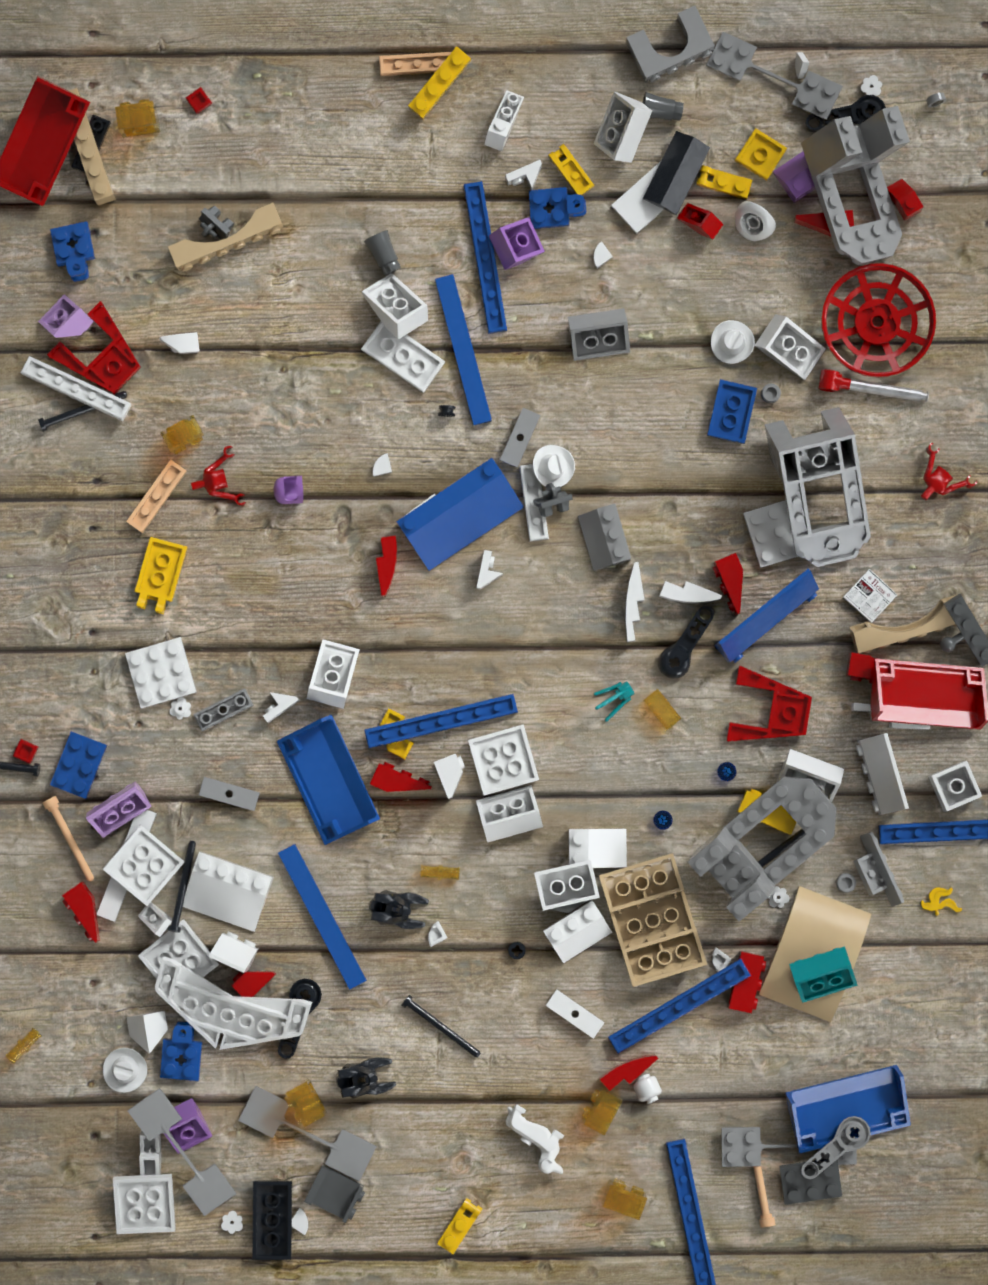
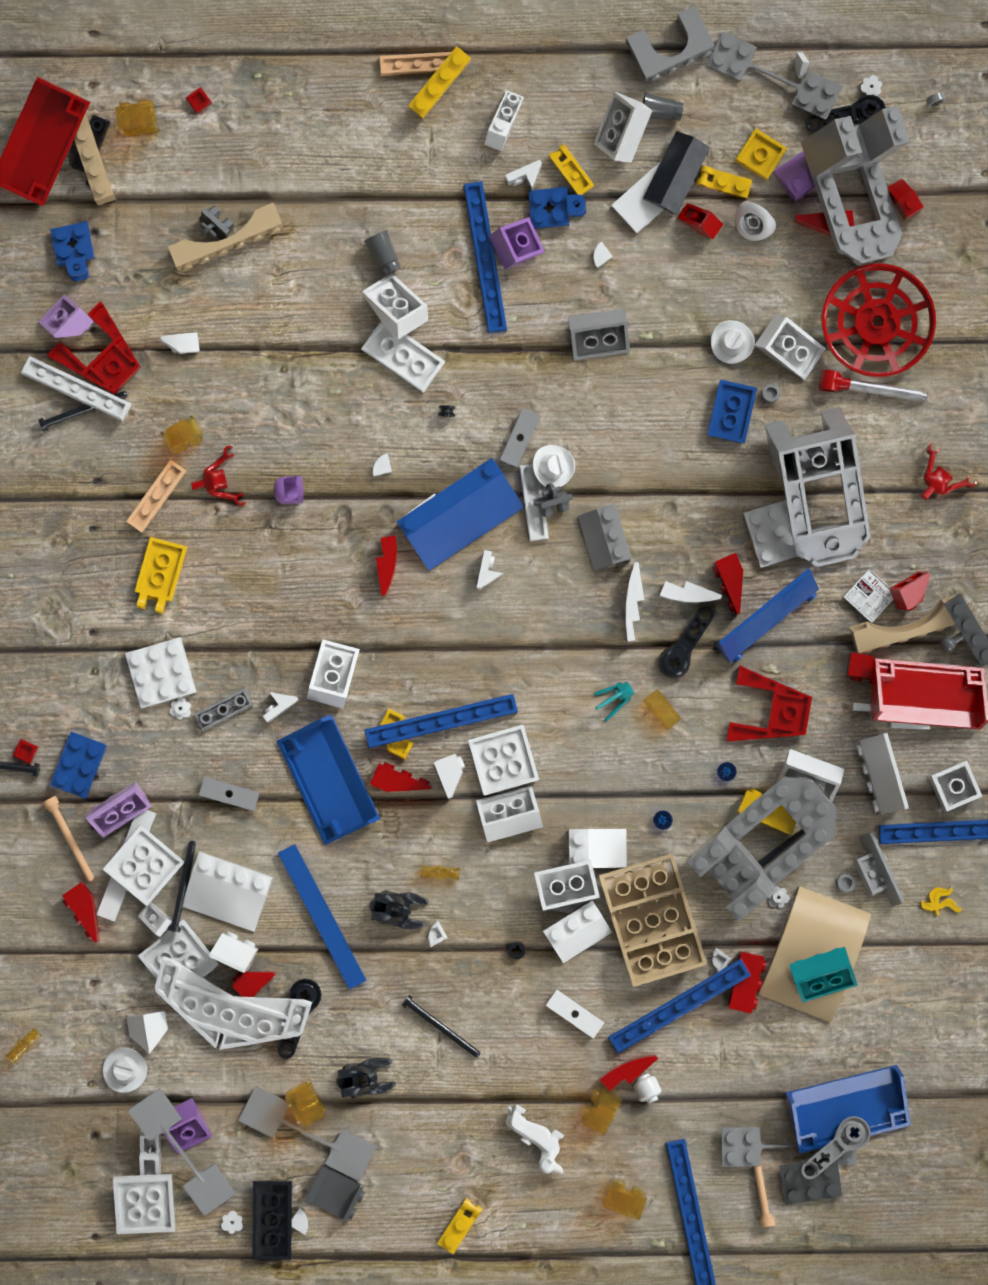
blue plate [160,1021,202,1081] -> none
blue tile [435,274,492,426] -> none
none -> slope [889,571,930,611]

